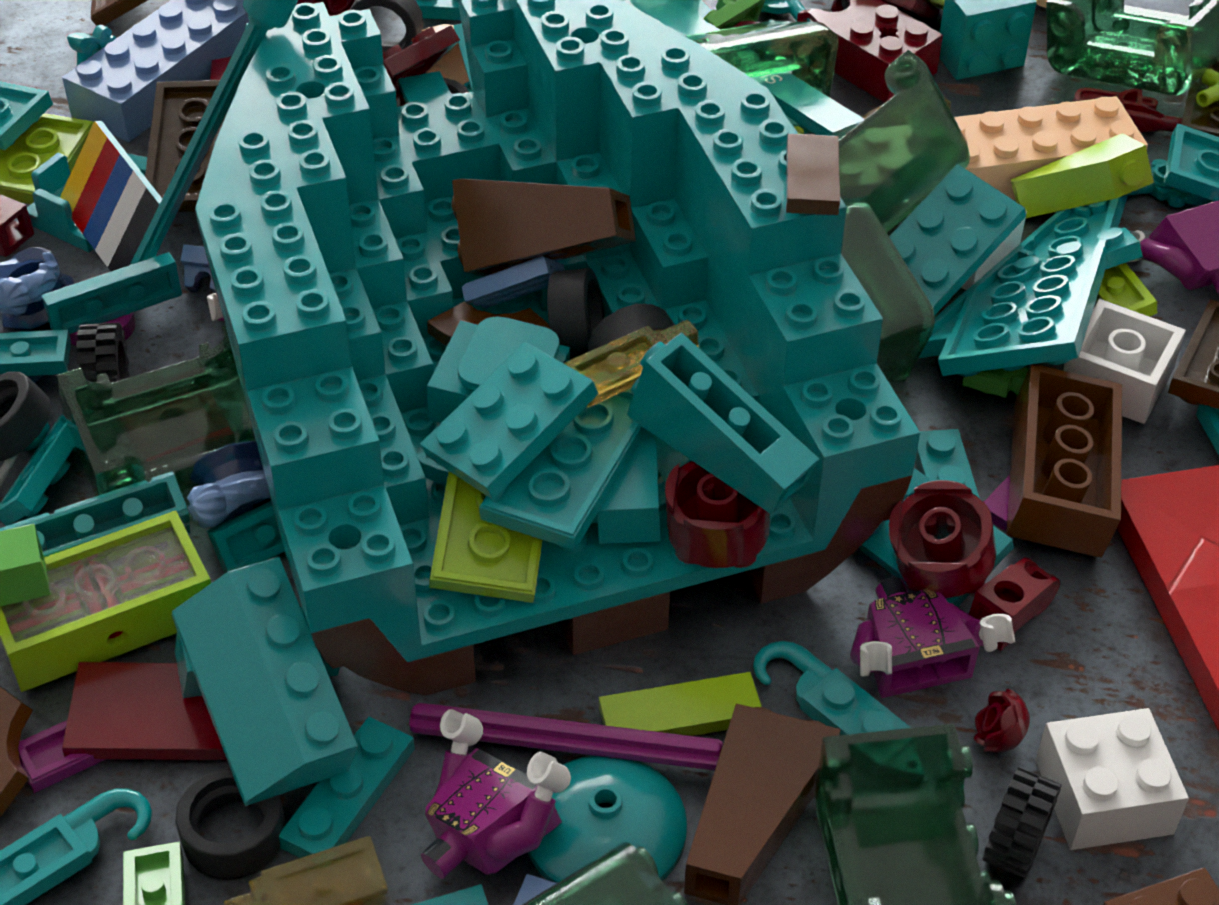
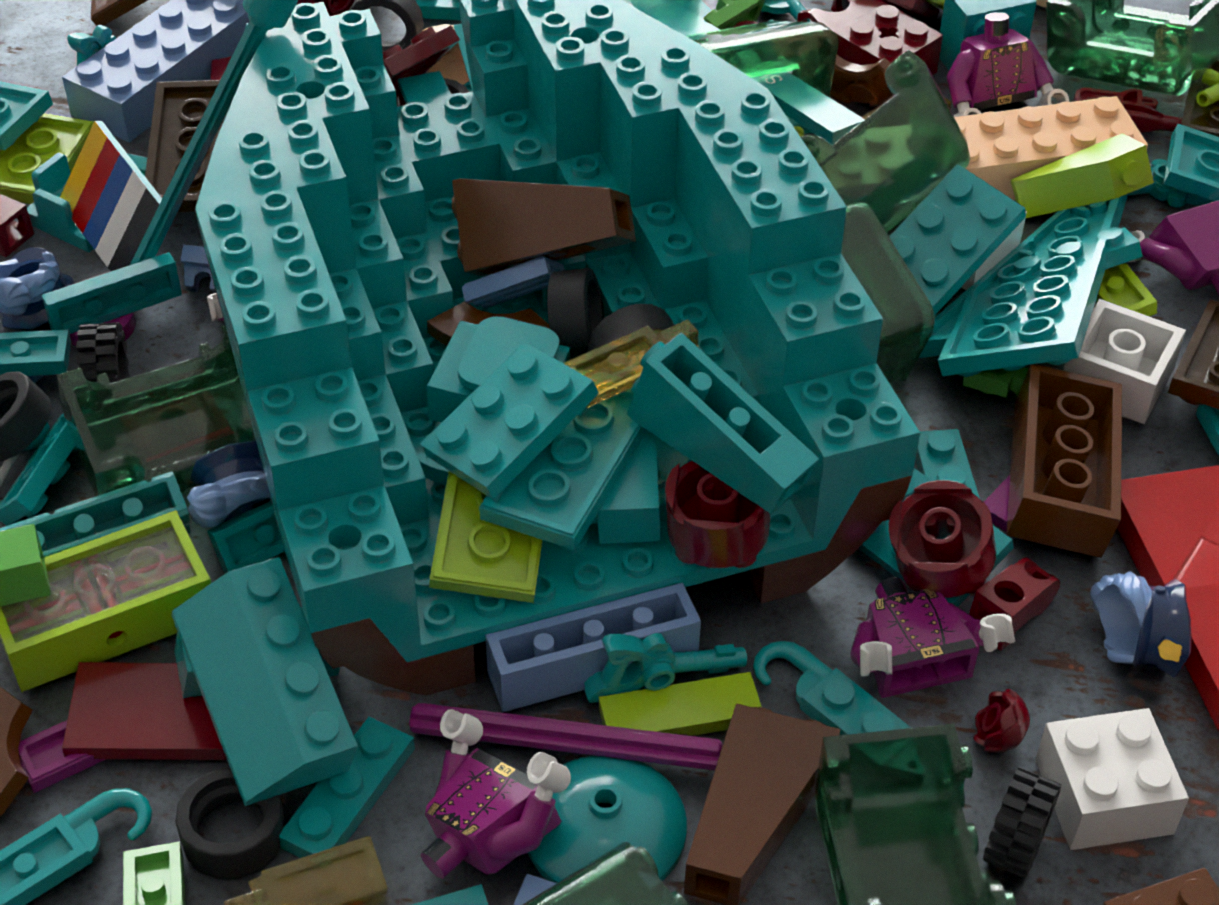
tile [786,134,840,215] -> none
none -> medium blue brick [486,582,701,712]
none -> teal piece [584,633,747,703]
none -> reddish brown tile [810,53,913,106]
none -> magenta torso [947,13,1069,117]
none -> piece [1090,571,1191,678]

